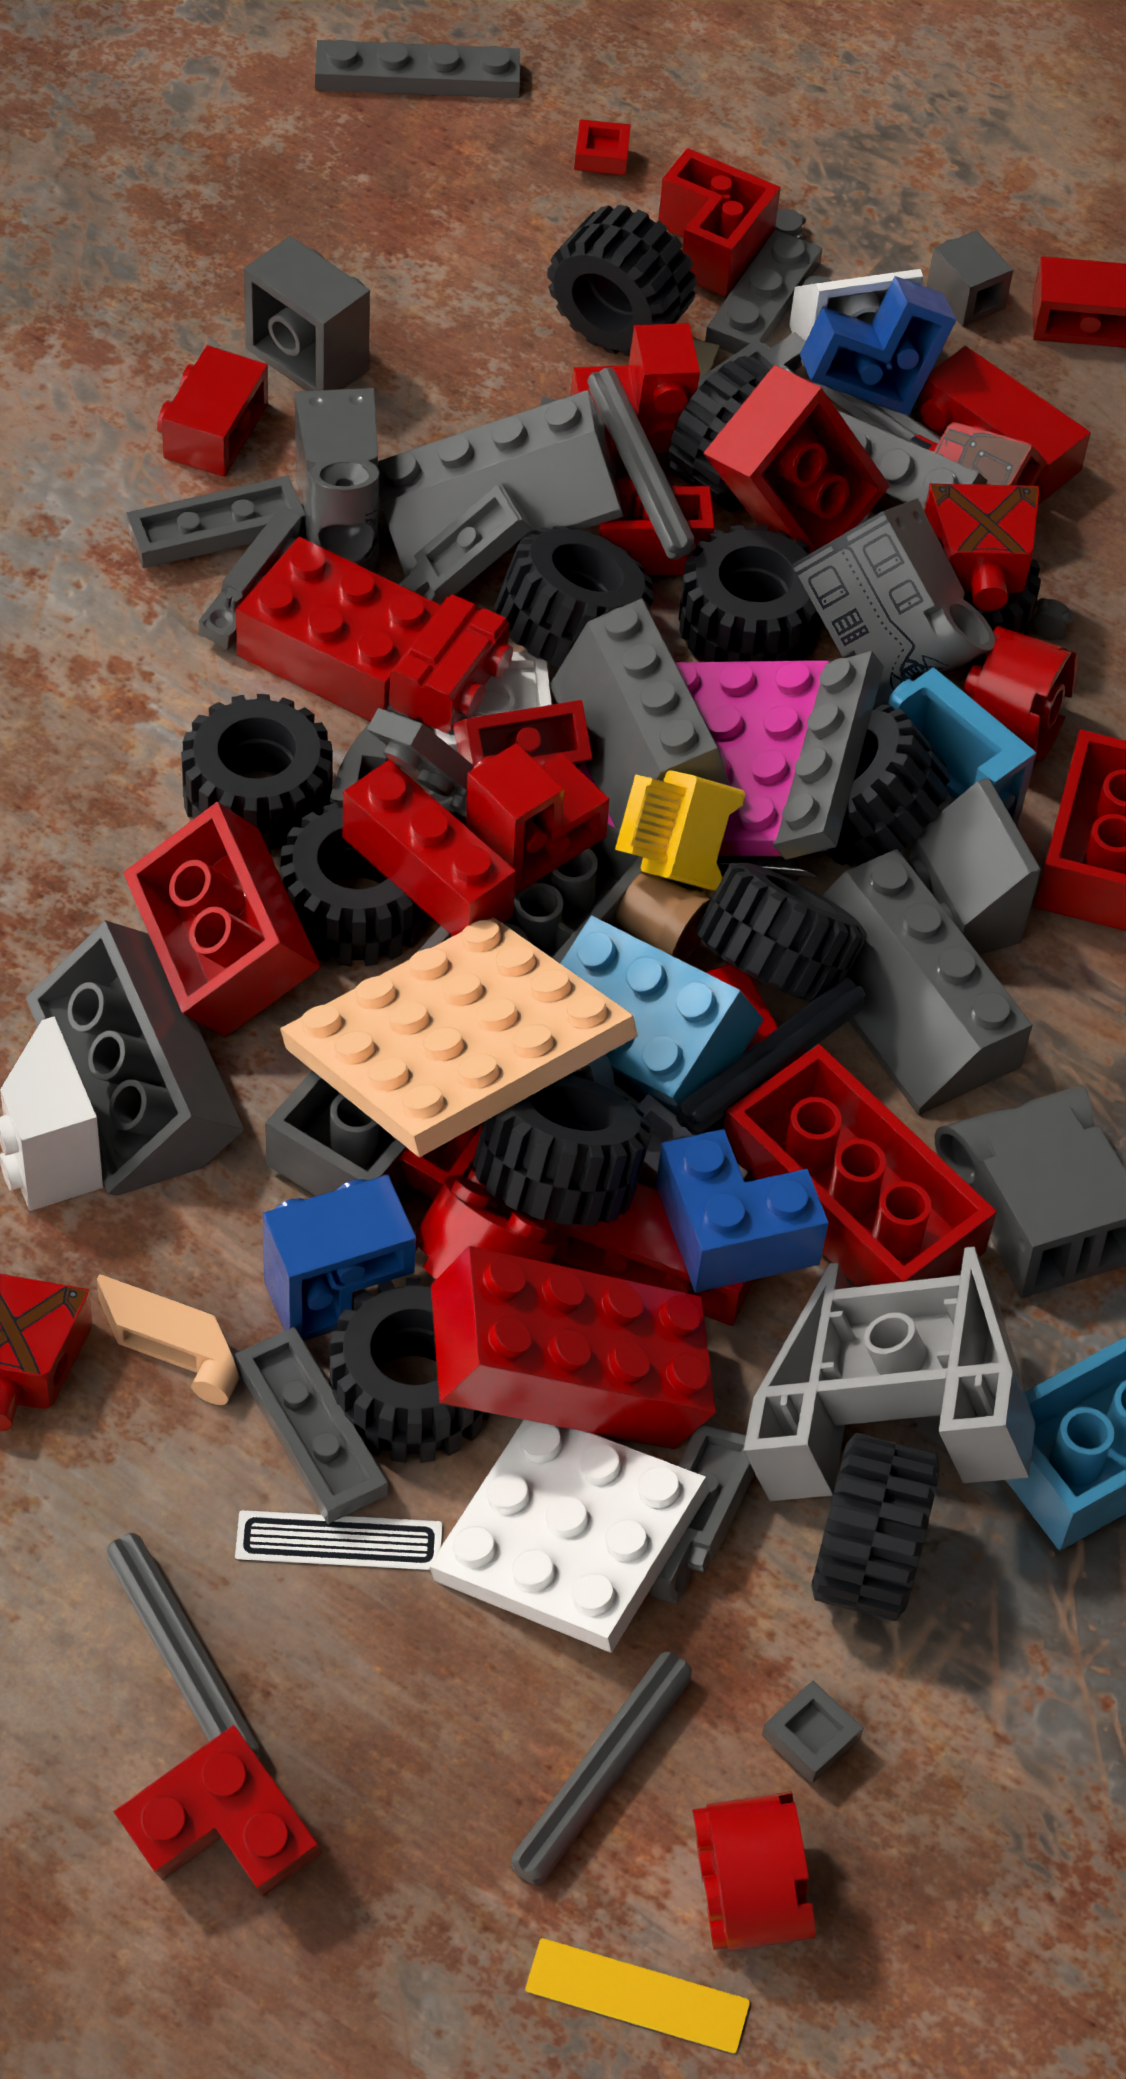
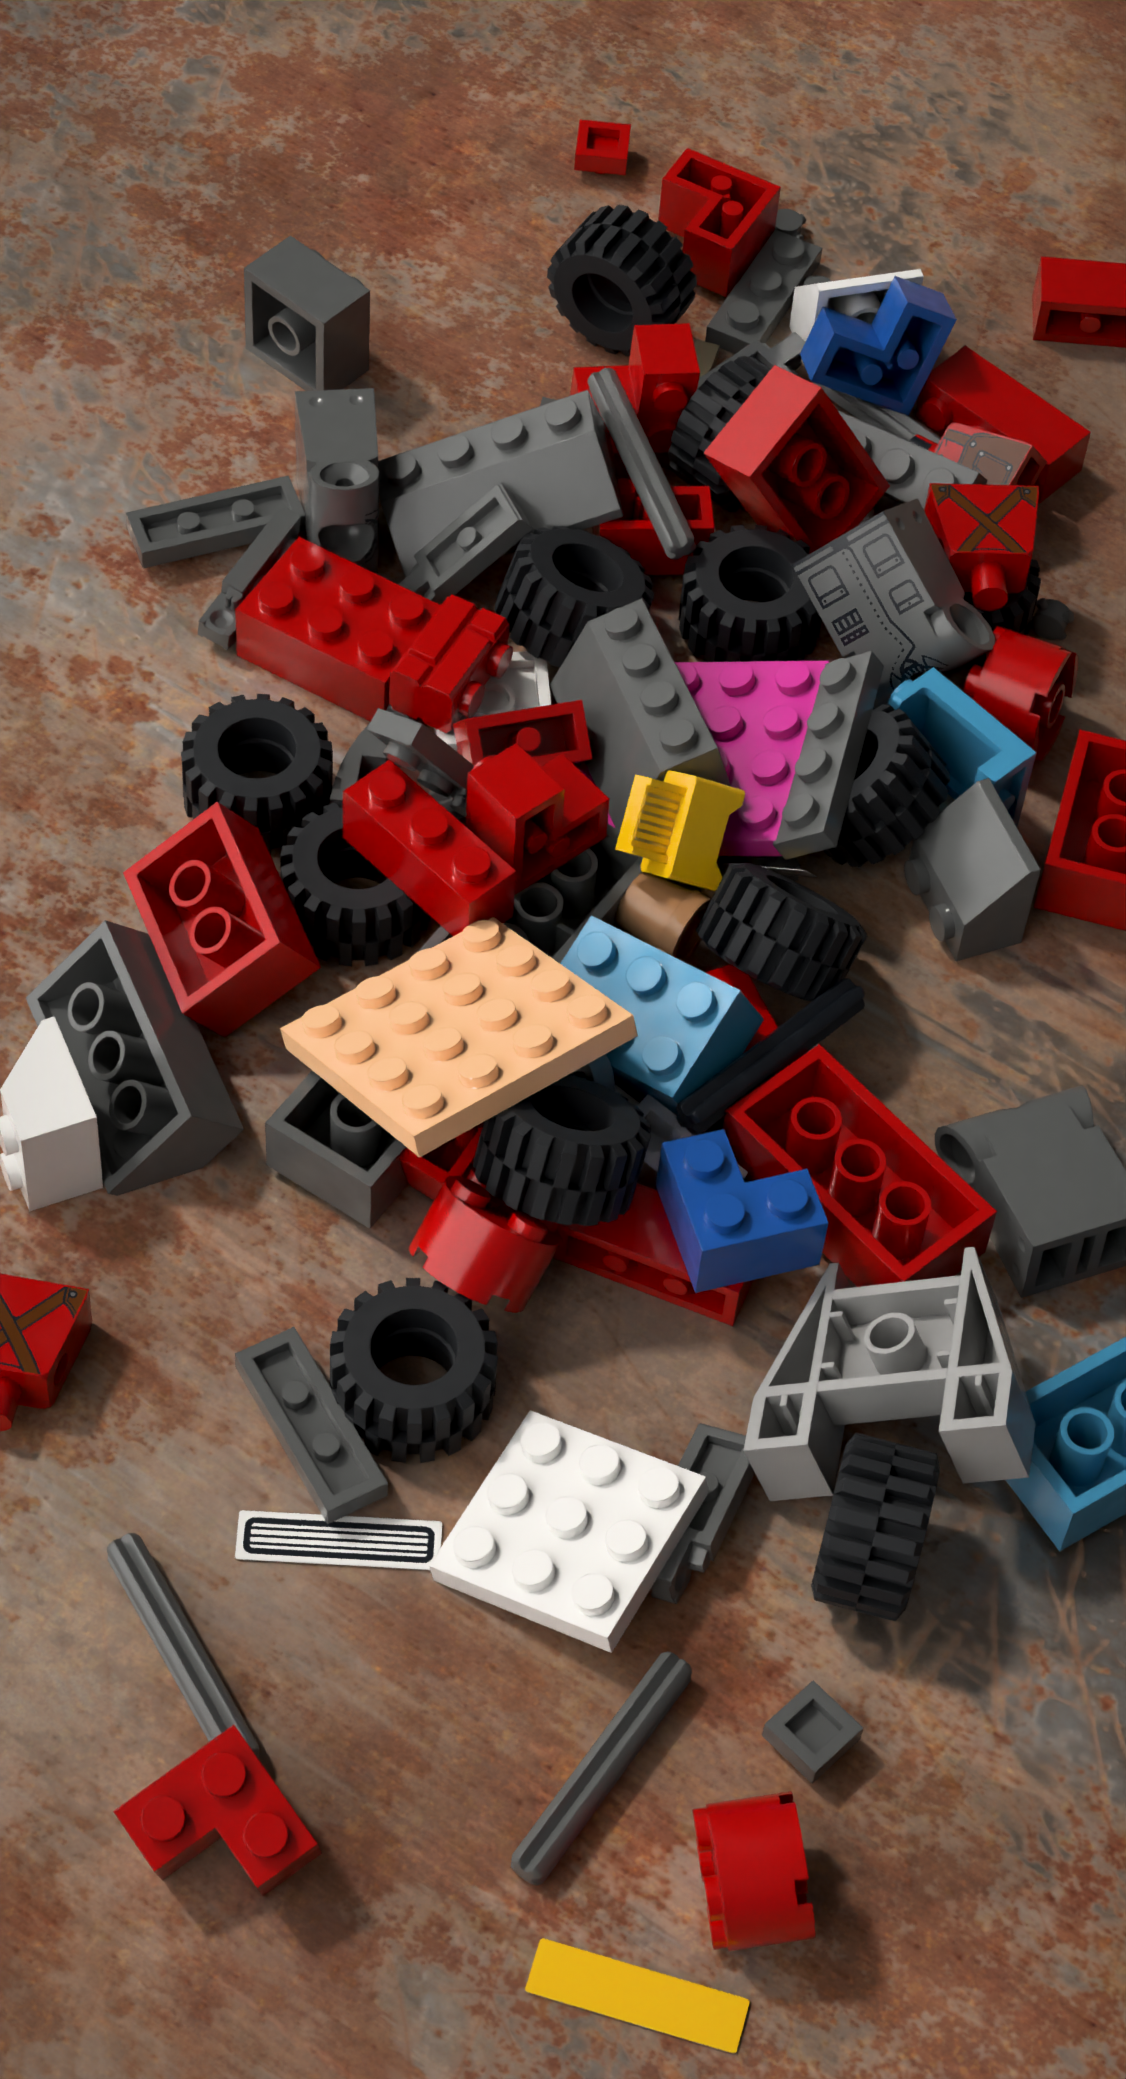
light nougat piece [97,1274,239,1405] -> none
red brick [157,345,268,477] -> none
blue brick [262,1175,416,1341] -> none
dark grey plate [315,40,520,98] -> none
red brick [431,1246,716,1449] -> none
dark grey slope [822,849,1033,1115] -> none
dark grey brick [926,230,1014,326] -> none

